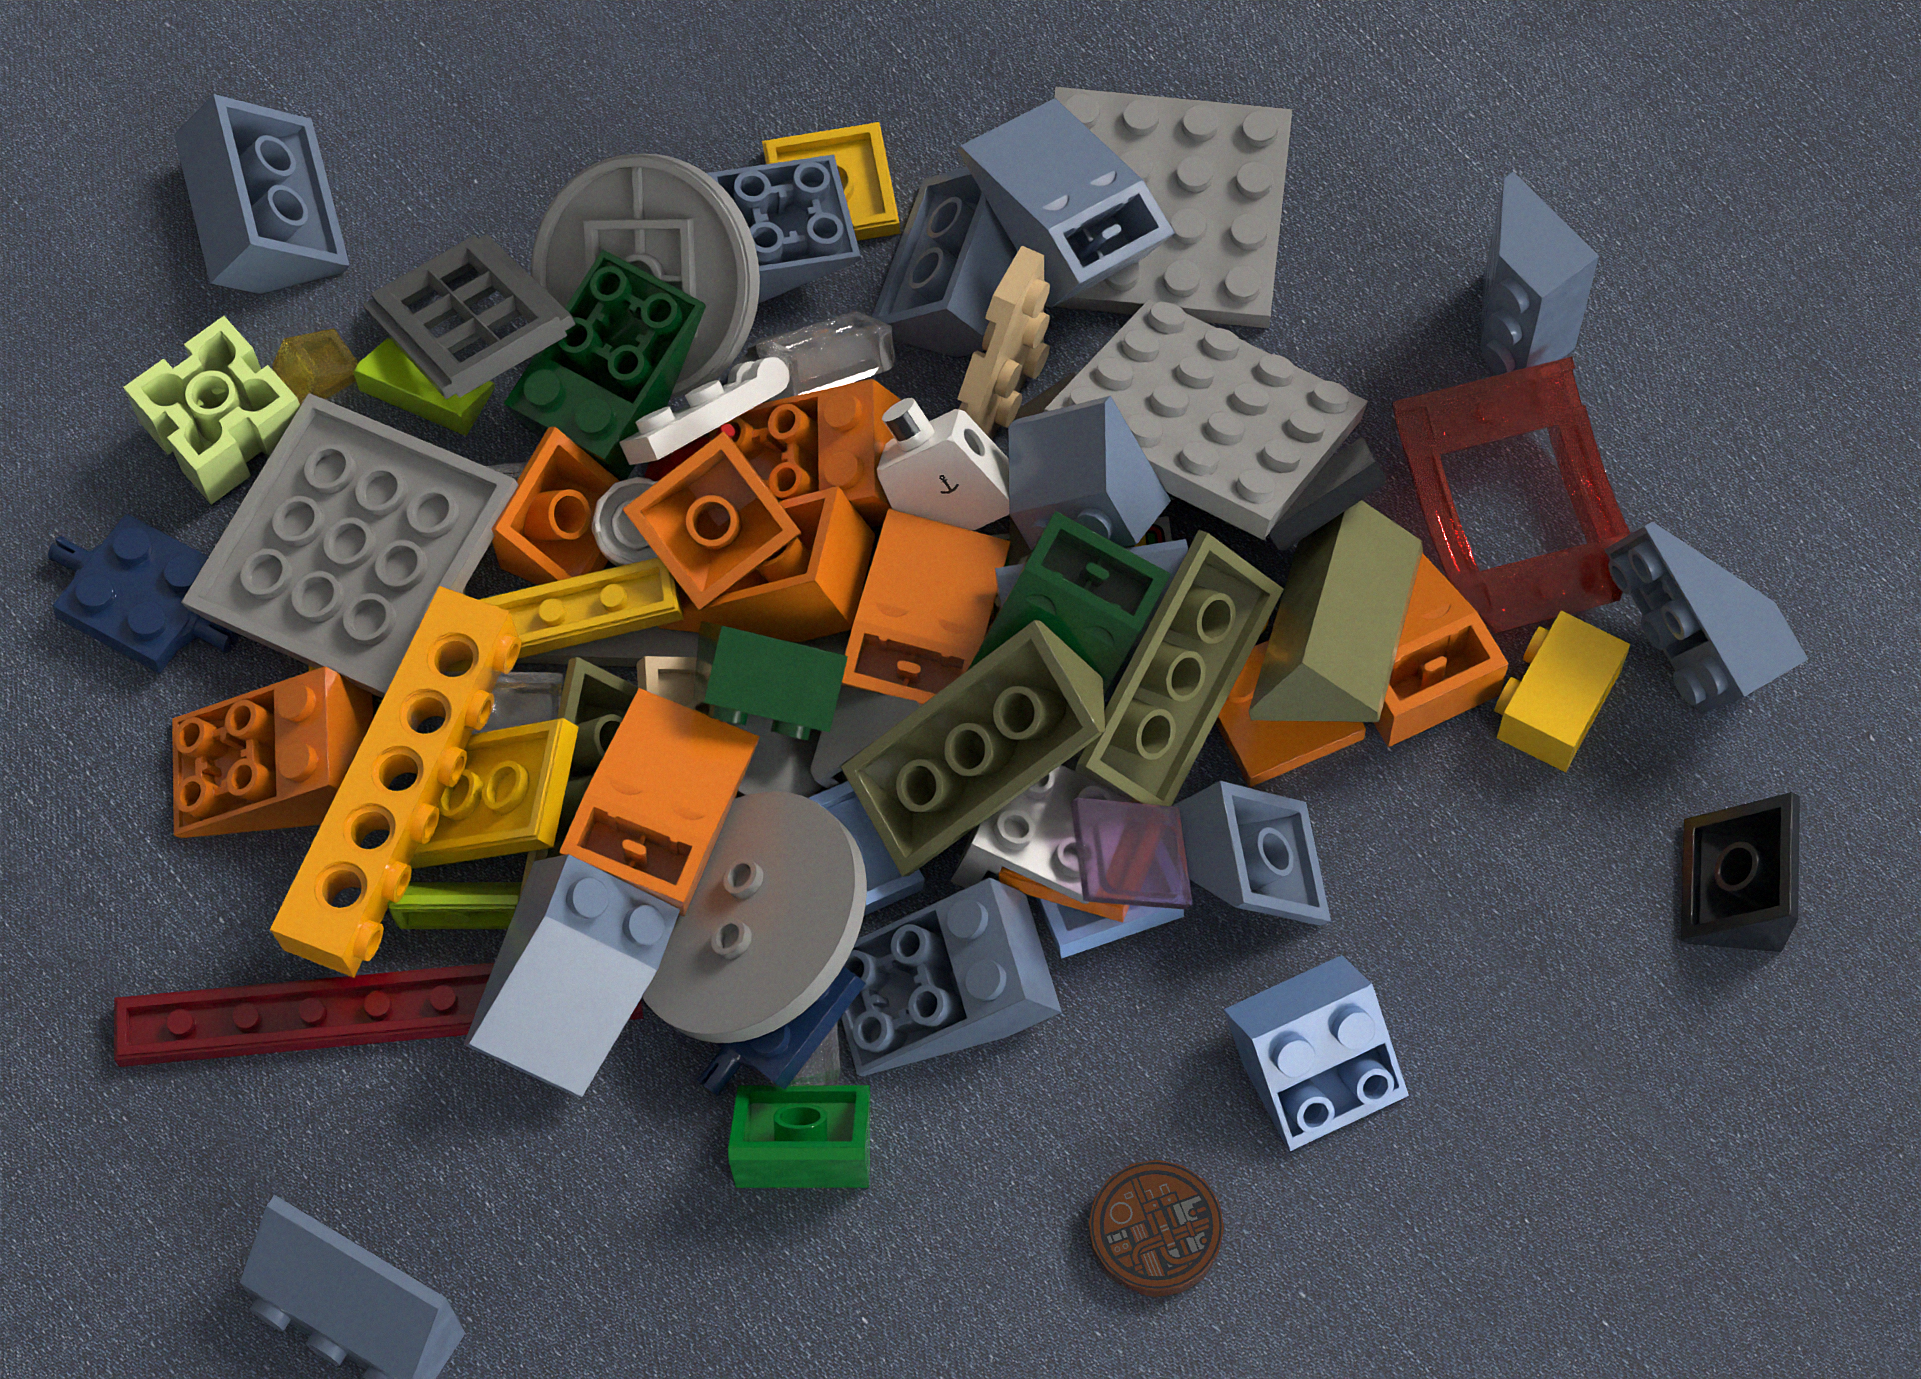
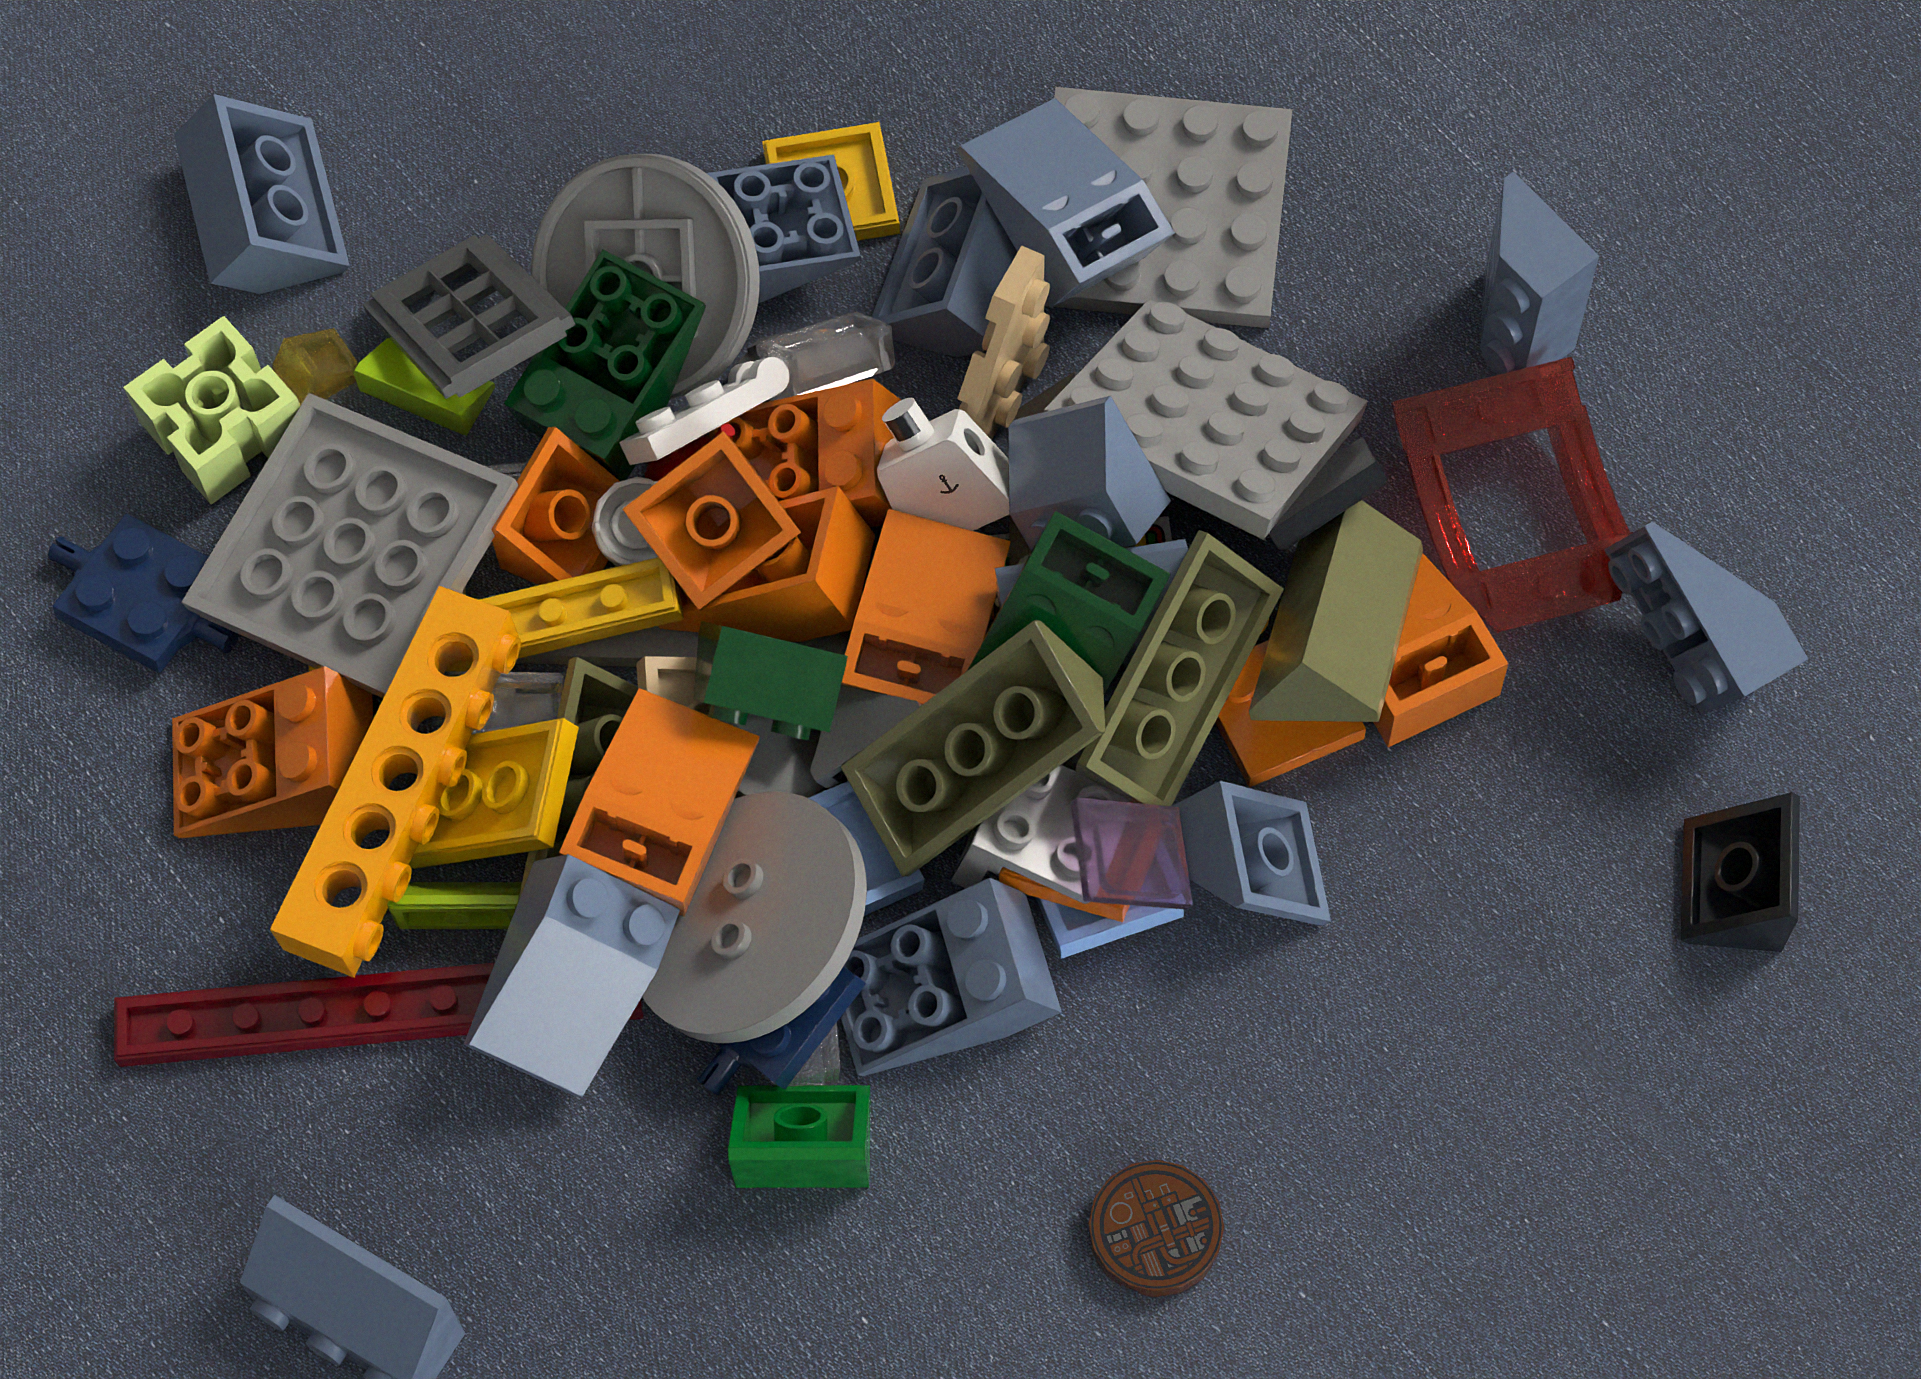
medium blue slope [1224,955,1409,1151] -> none
yellow brick [1494,610,1630,772] -> none

